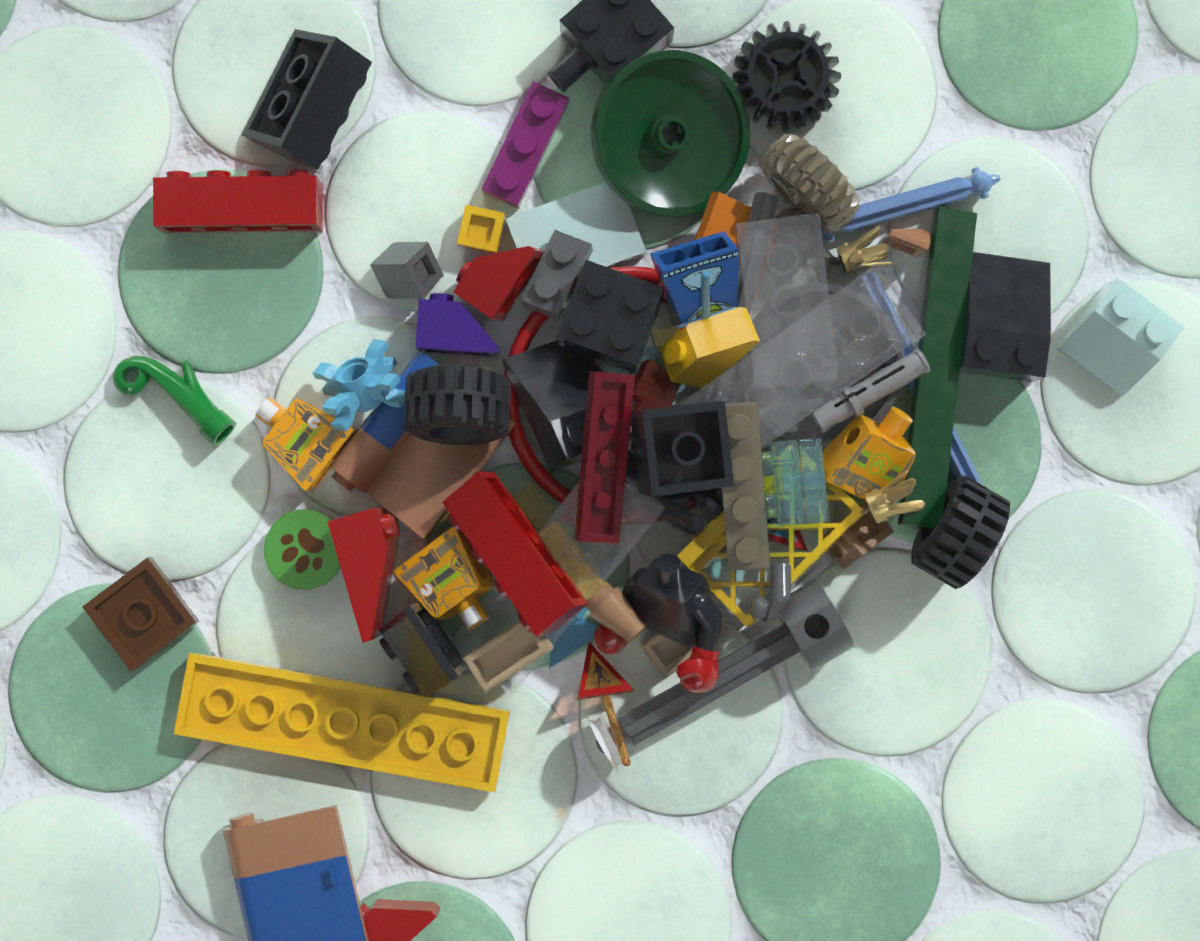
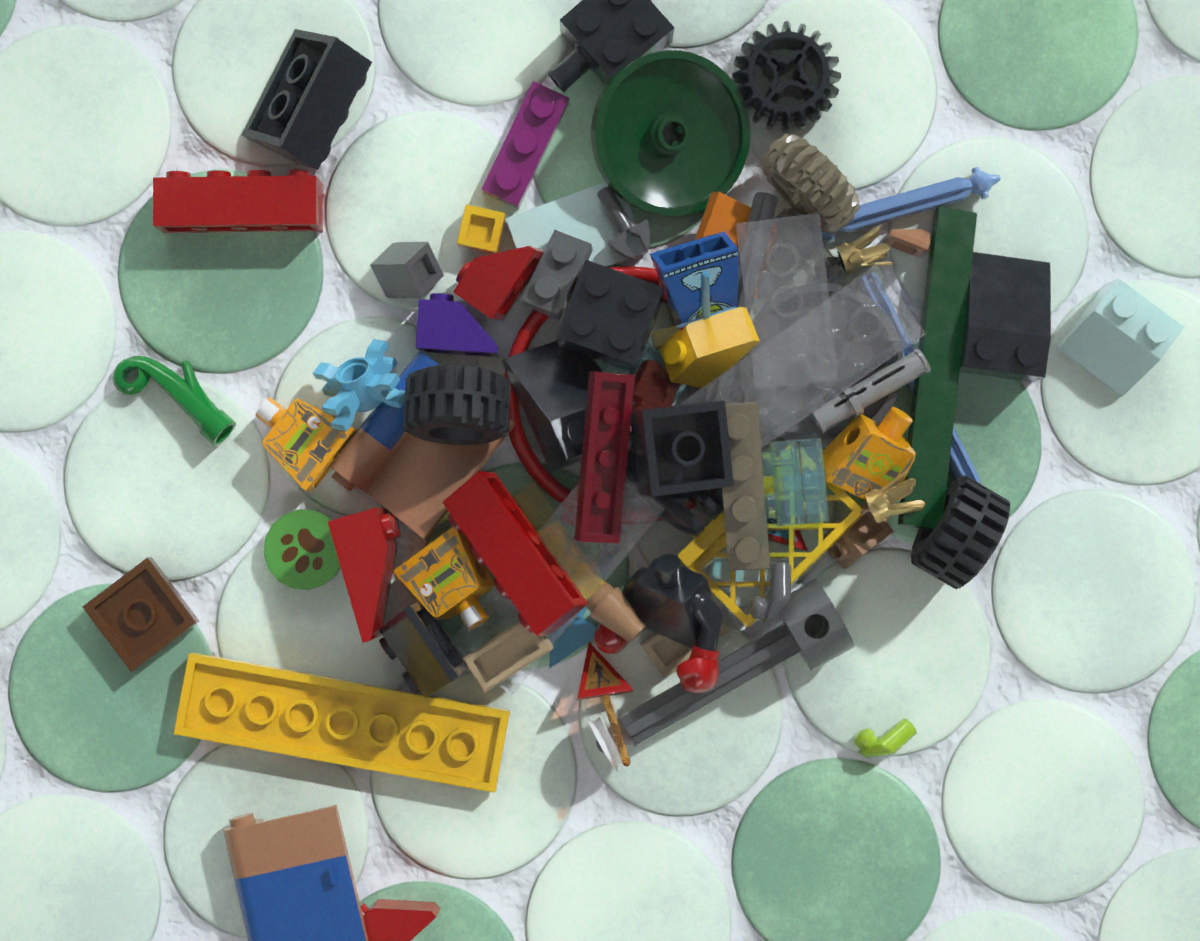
none -> dark grey bar [597,186,650,260]
none -> lime arm [854,718,917,758]

